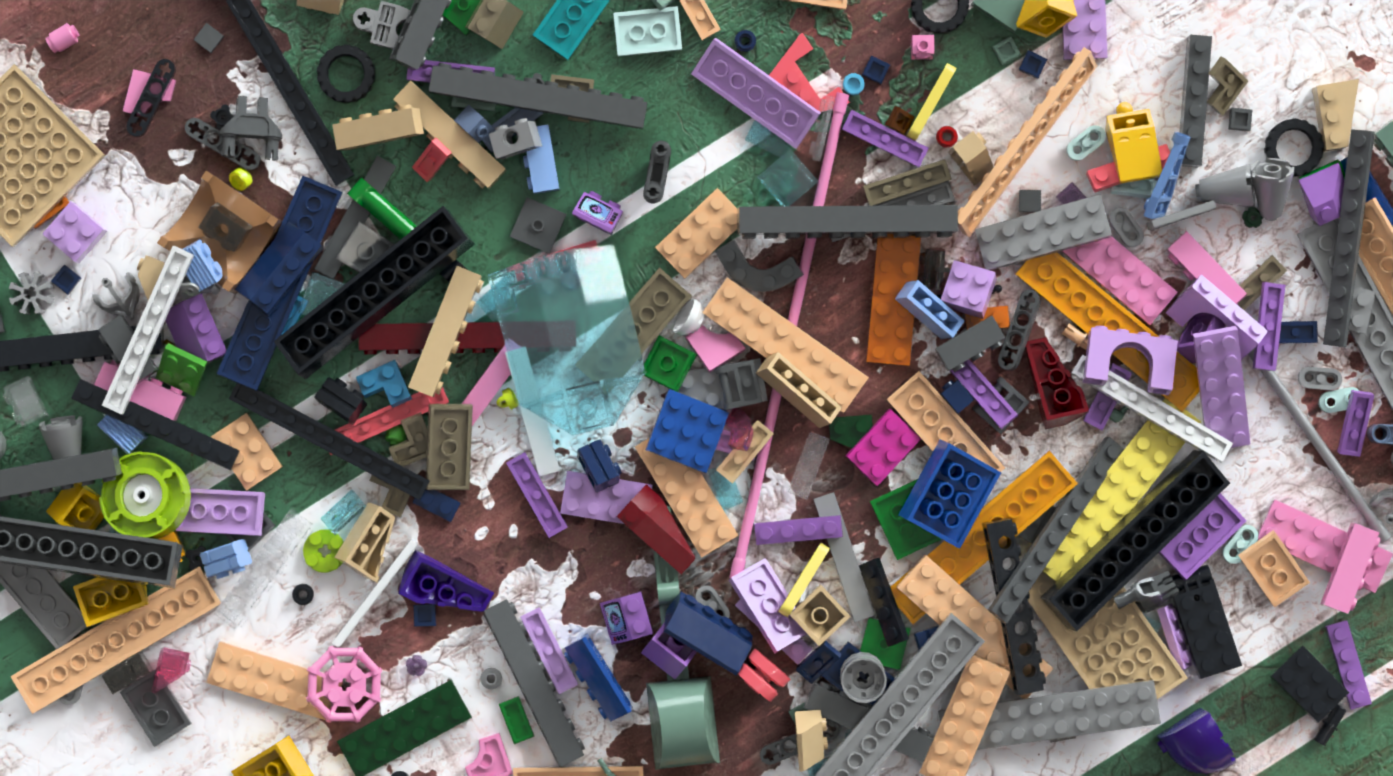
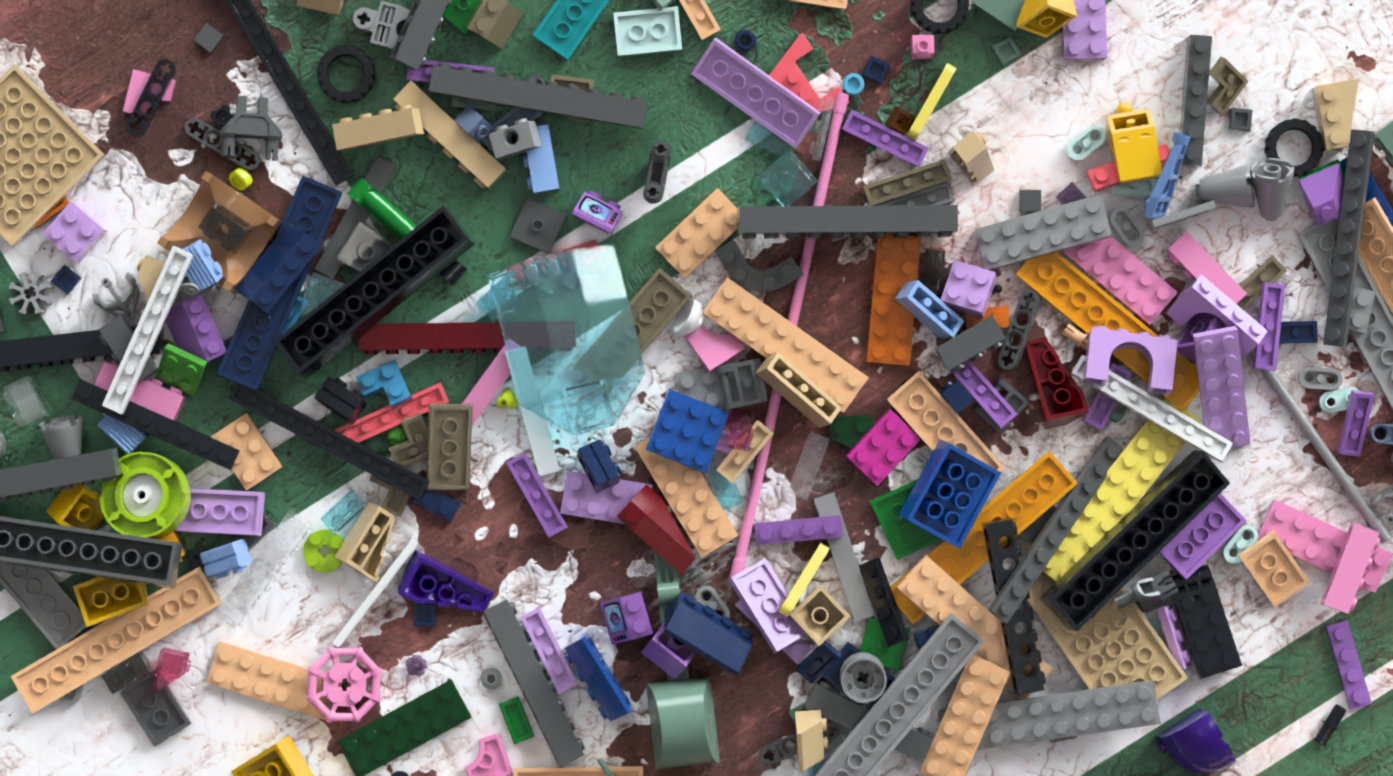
bright pink brick [45,23,80,53] -> none
black plate [292,584,314,605] -> none
tan brick [408,266,484,397] -> none
coral plate [412,138,452,182] -> none
green plate [639,335,697,392] -> none
coral wheel [738,648,791,702] -> none
red plate [936,126,958,148] -> none
light nougat plate [958,47,1097,237] -> none
dark blue tile [1019,50,1047,79] -> none
dark green plate [1242,207,1263,228] -> none
black brick [1270,646,1350,723] -> none

